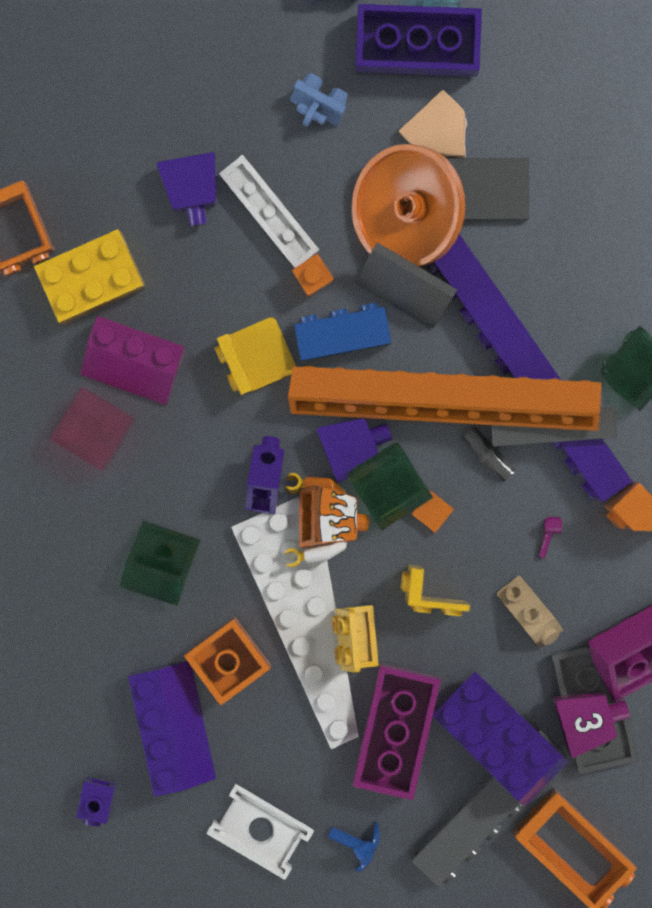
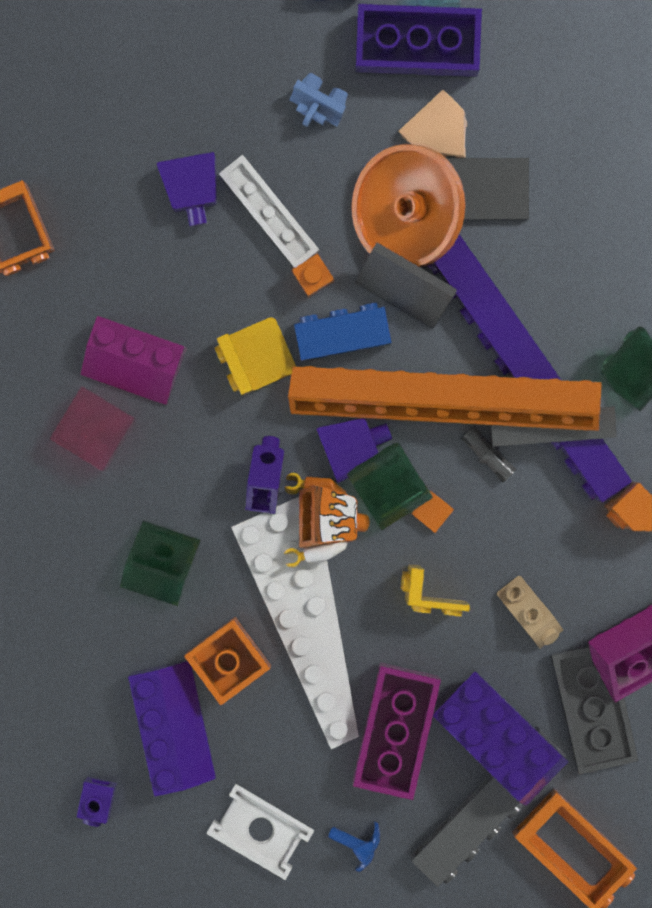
yellow brick [34,229,146,325] -> none
yellow bracket [331,605,379,673] -> none
magenta hand [538,516,562,558] -> none
magenta torso [553,692,630,758] -> none

